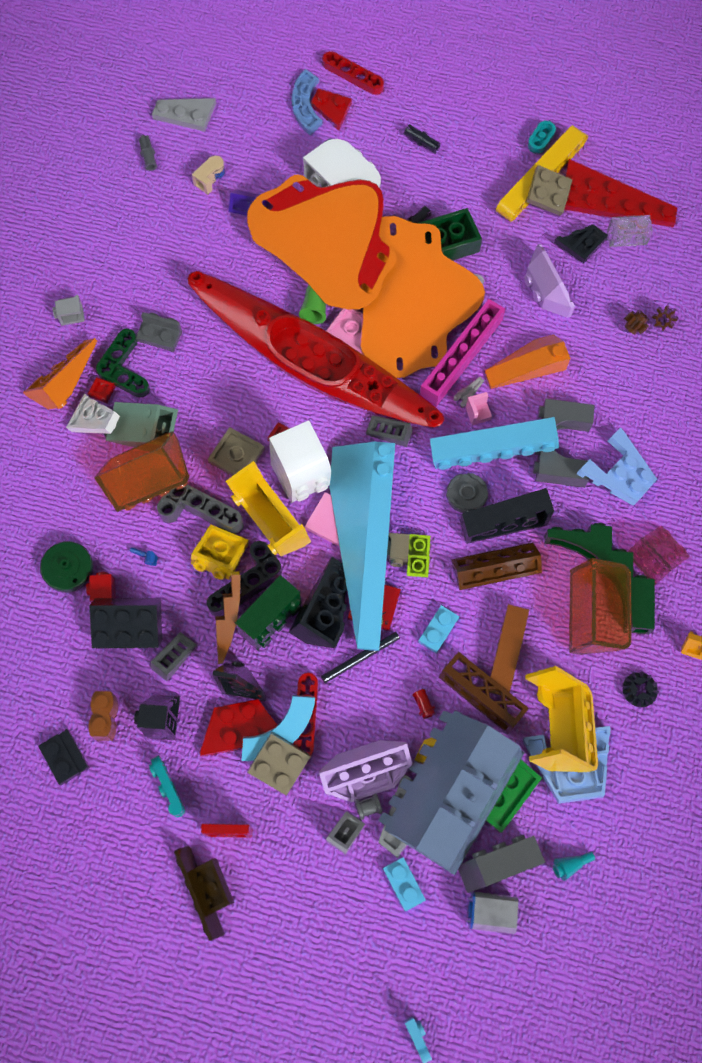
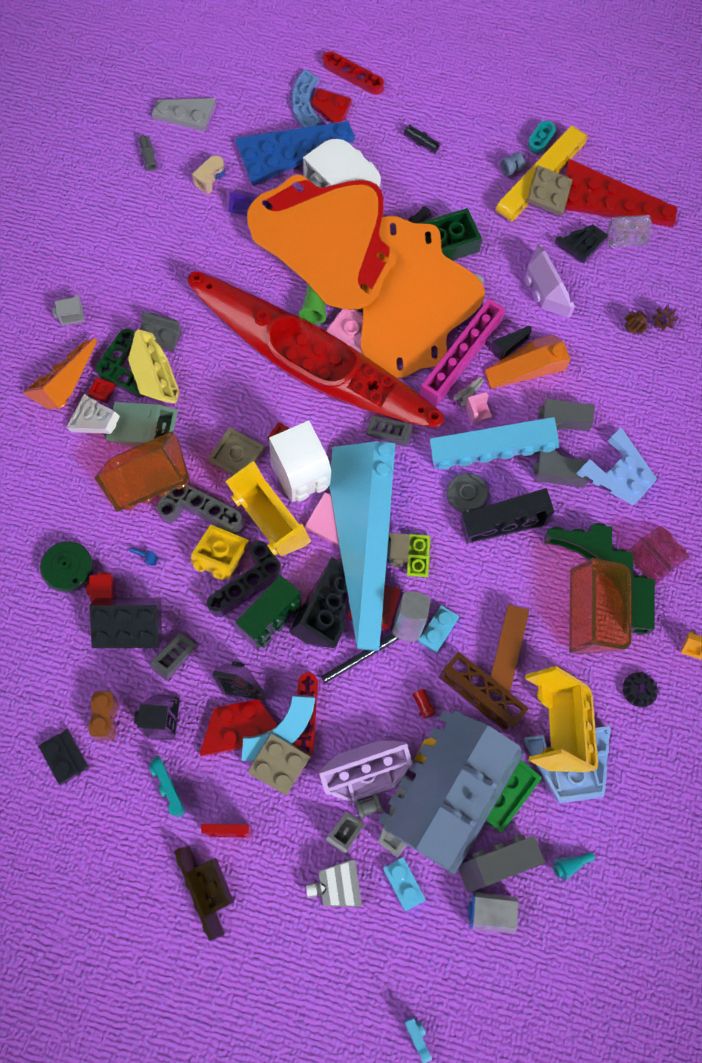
dark orange slope [215,571,240,664] -> none
reddish brown fence [451,542,542,590] -> none
none -> light yellow wedge [128,329,180,404]
none -> blue wing [235,121,356,186]
none -> torso [306,860,362,907]
none -> flat silver piece [393,591,431,642]
none -> black slope [490,326,532,360]
none -> sand blue wheel [500,151,526,177]

